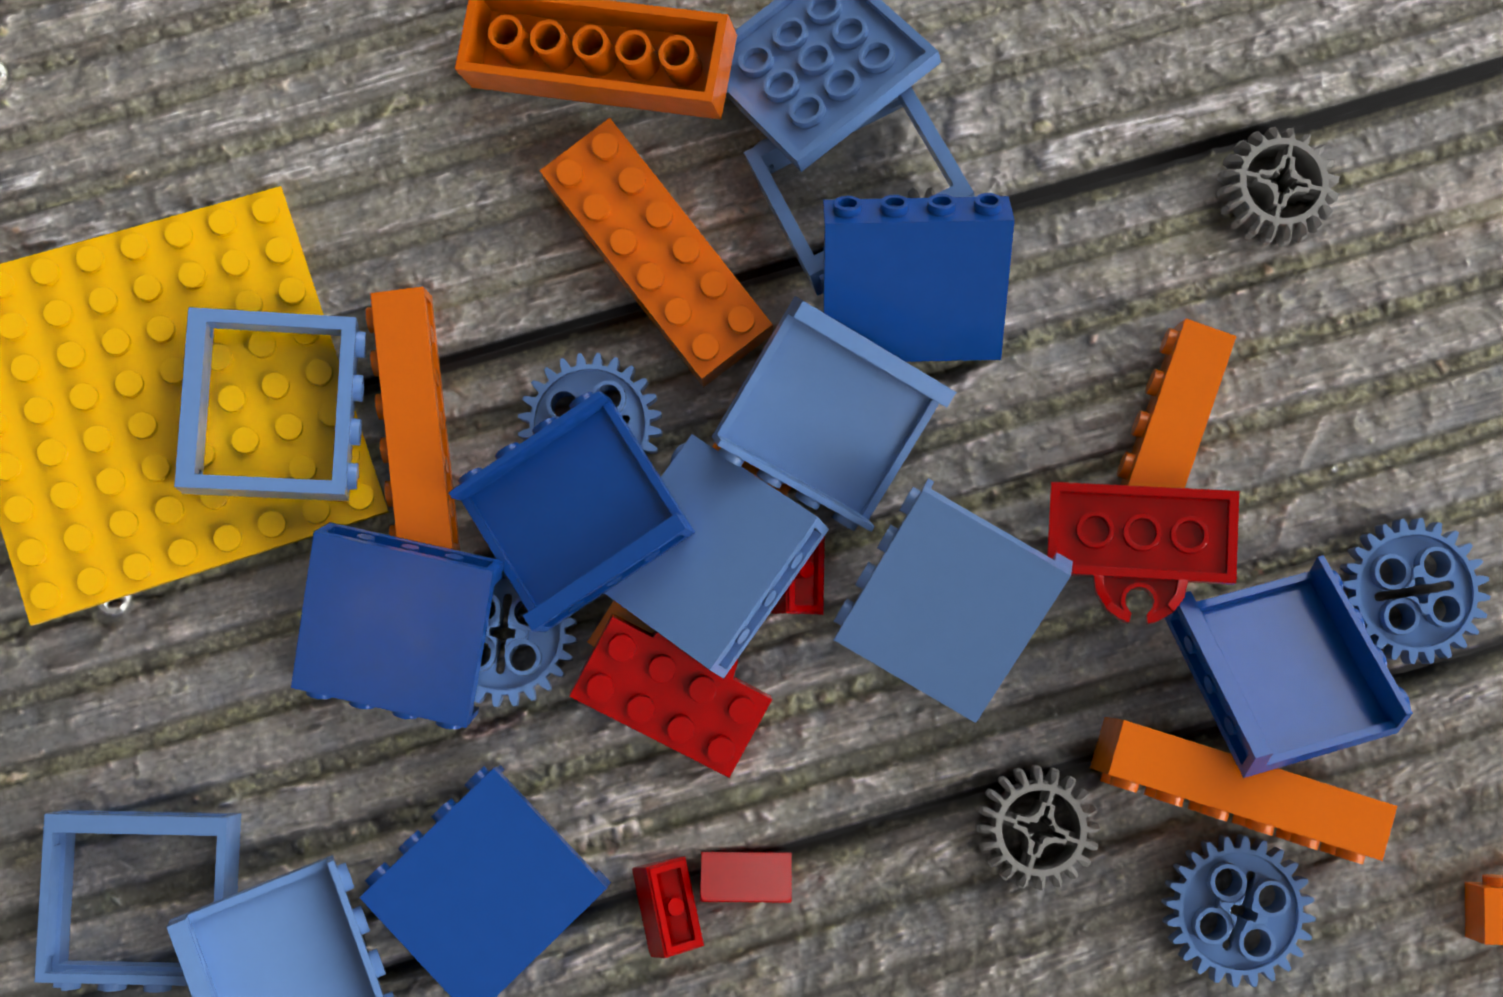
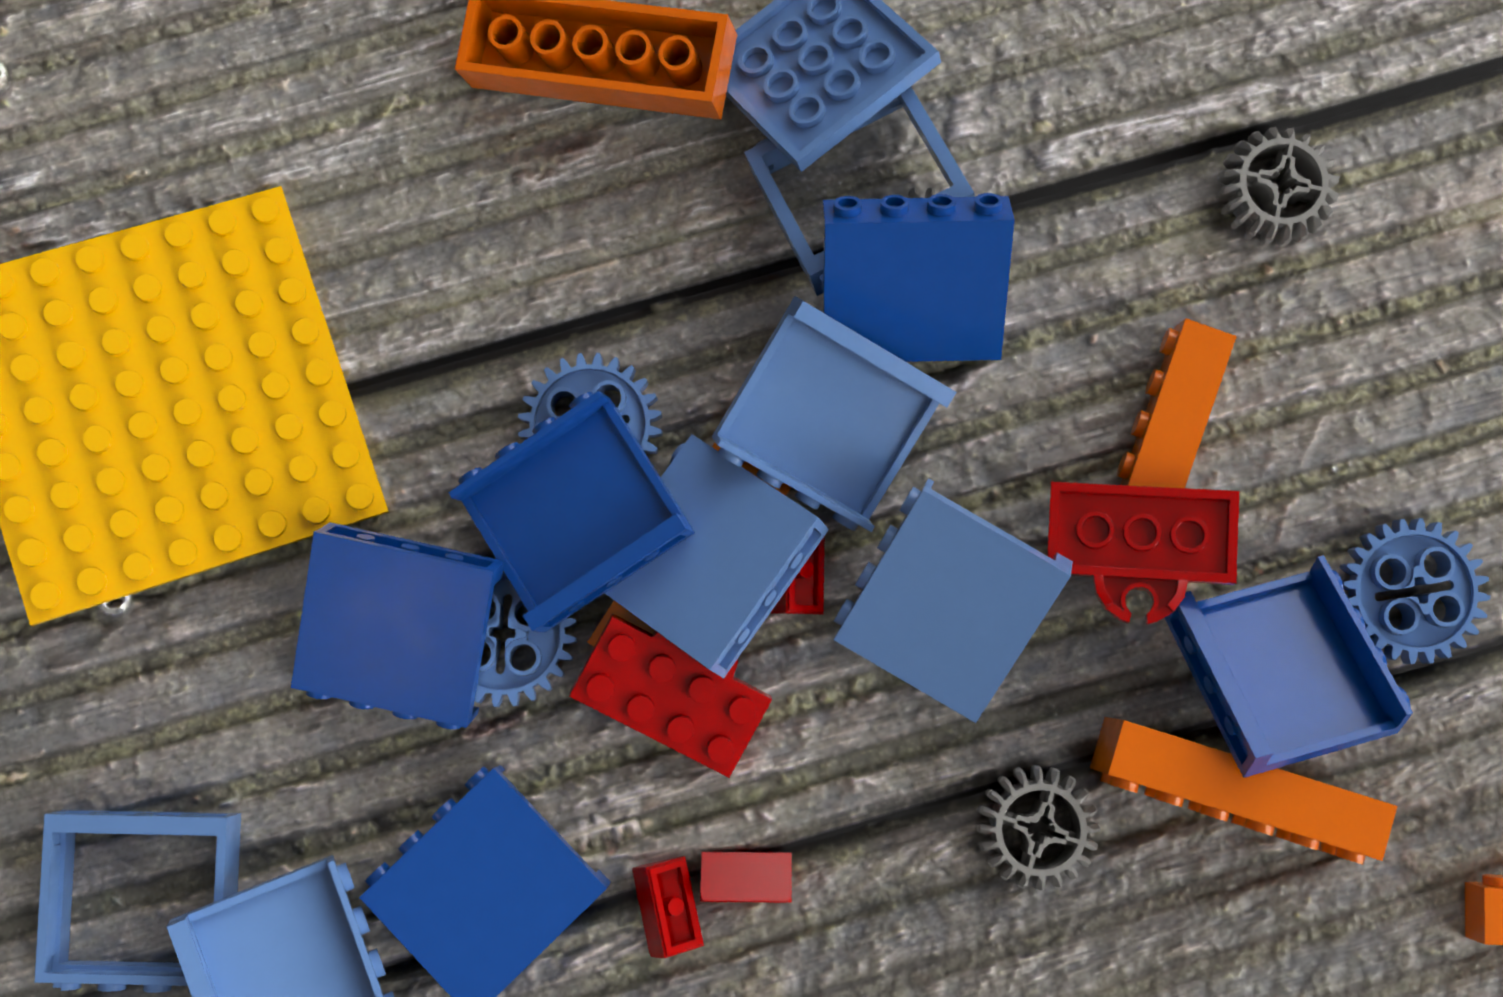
medium blue window [174,307,367,501] -> none
orange brick [366,286,461,551] -> none
orange brick [539,118,773,388] -> none
medium blue gear [1161,834,1316,988] -> none

